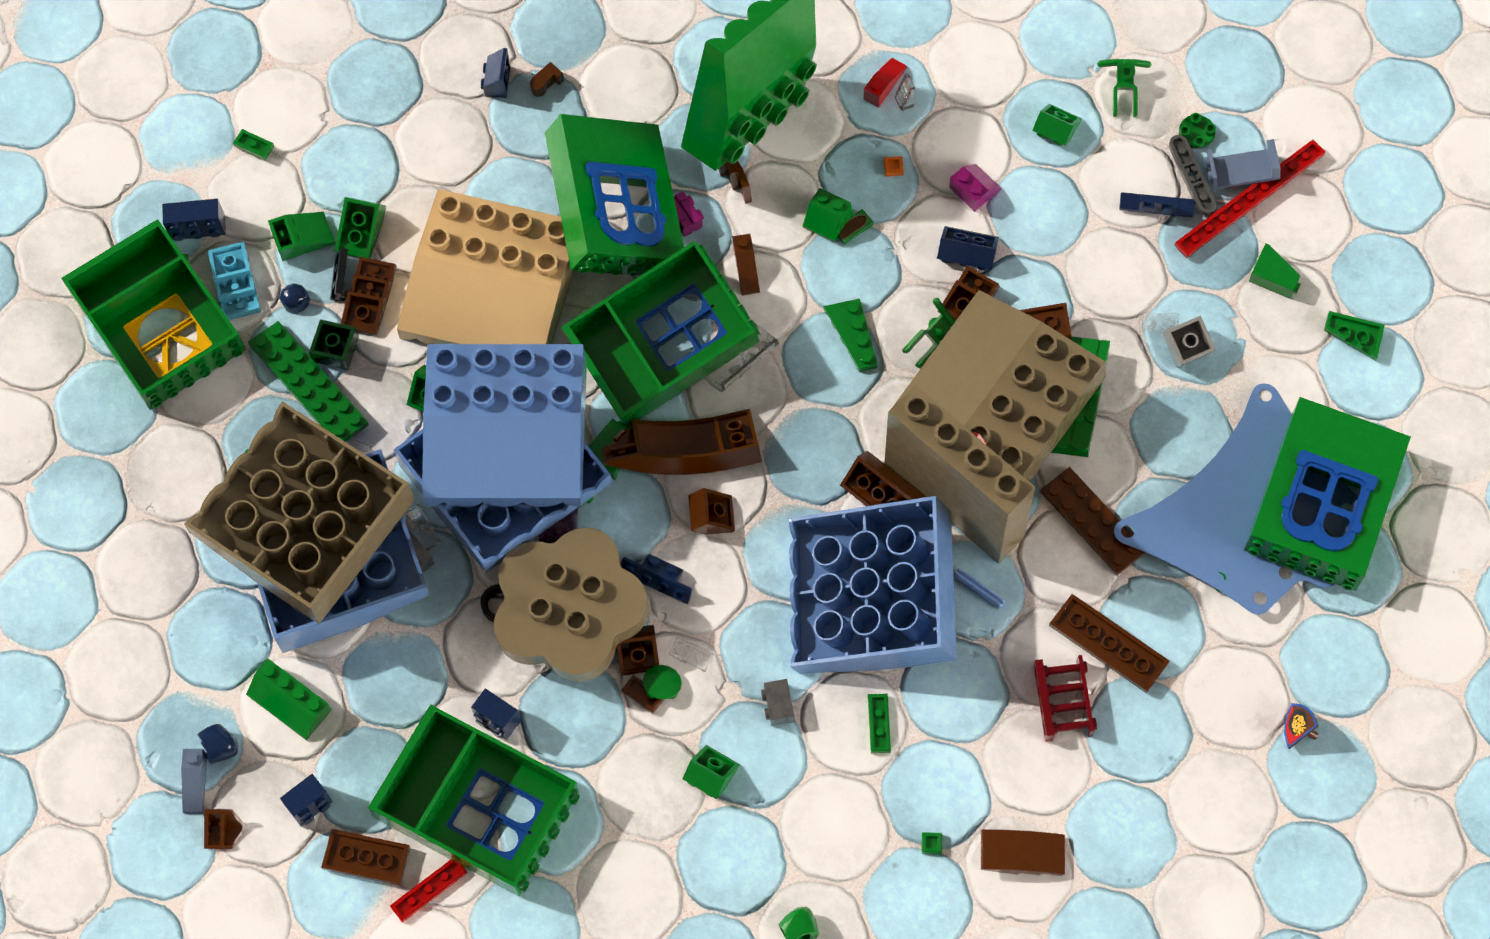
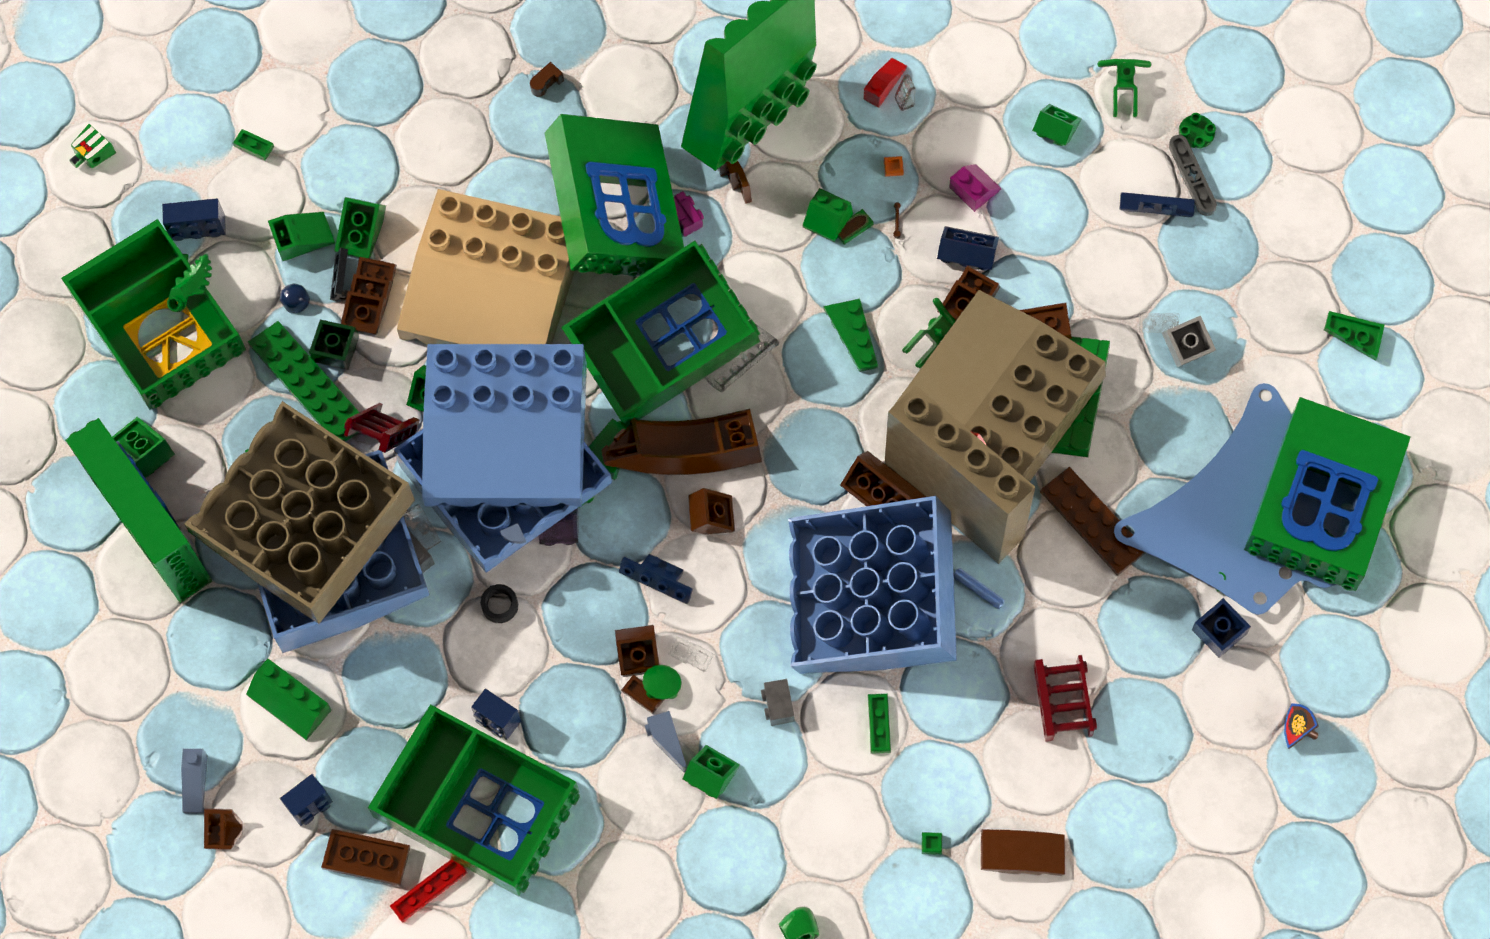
dark blue piece [197,724,238,764] -> none
medium azure slope [208,241,261,320] -> none
dark blue slope [481,48,511,98] -> none
dark tan plant [494,528,649,682] -> none
reddish brown slope [732,234,760,296] -> none
reddish brown plate [1049,594,1170,694] -> none
red plate [1174,139,1325,259] -> none
sand blue panel [1204,139,1281,189] -> none
green slope [1249,243,1301,299] -> none
none -> green panel [65,418,213,603]
none -> torso [69,124,116,168]
none -> green slope [112,416,175,478]
none -> green plant [167,254,212,312]
none -> dark red fence [344,403,420,453]
none -> sand blue tile [500,523,526,544]
none -> sand blue slope [644,711,687,772]
none -> reddish brown hinge [893,202,901,238]
none -> dark blue brick [1192,598,1251,658]

